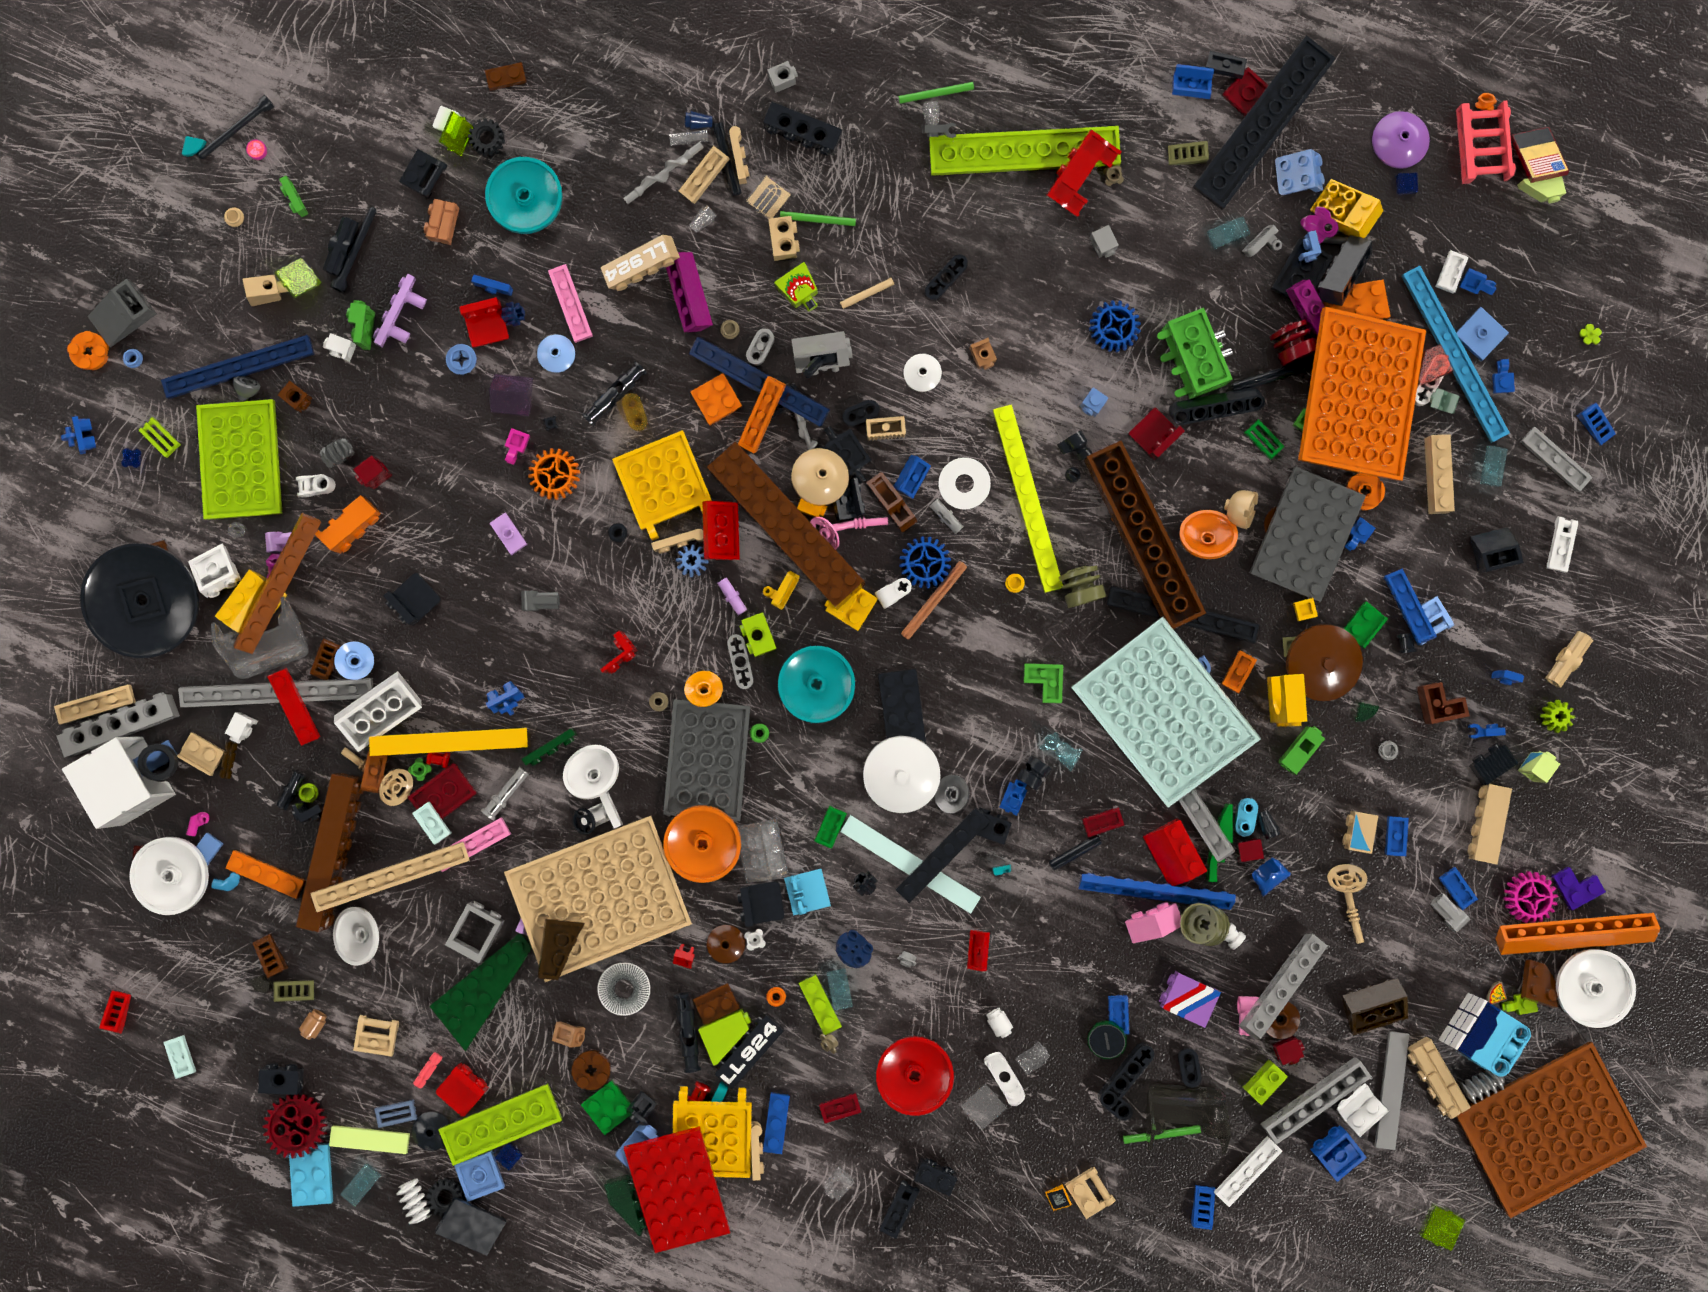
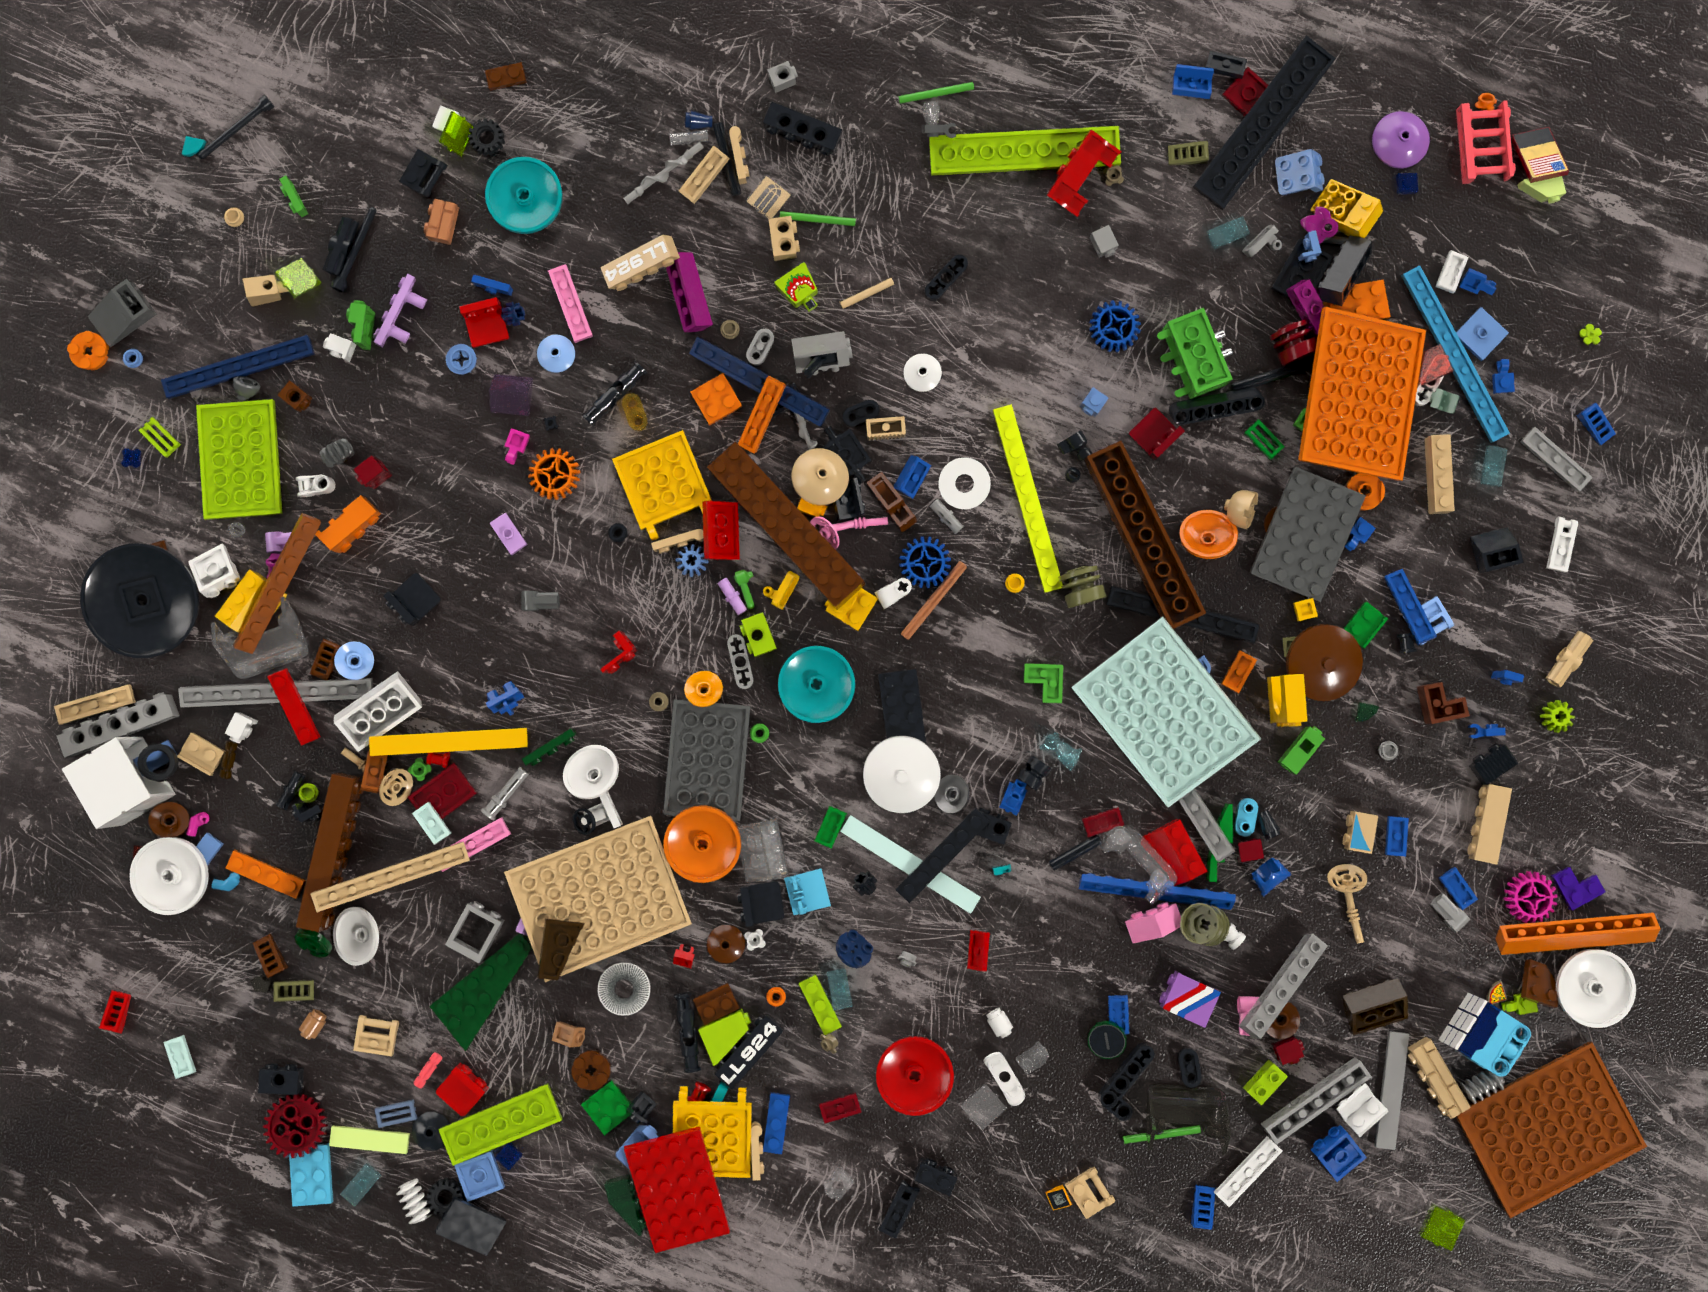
blue hips [61,416,96,454] -> none
tile [246,140,267,160] -> none
clear cone [689,205,717,233] -> none
medium nougat brick [969,338,997,370] -> none
yellowish green brick [1518,751,1560,783] -> none
none -> reddish brown dish [148,802,189,838]
none -> dark green tile [294,928,332,958]
none -> bright green piece [734,569,755,609]
none -> clear windscreen [1099,825,1177,905]

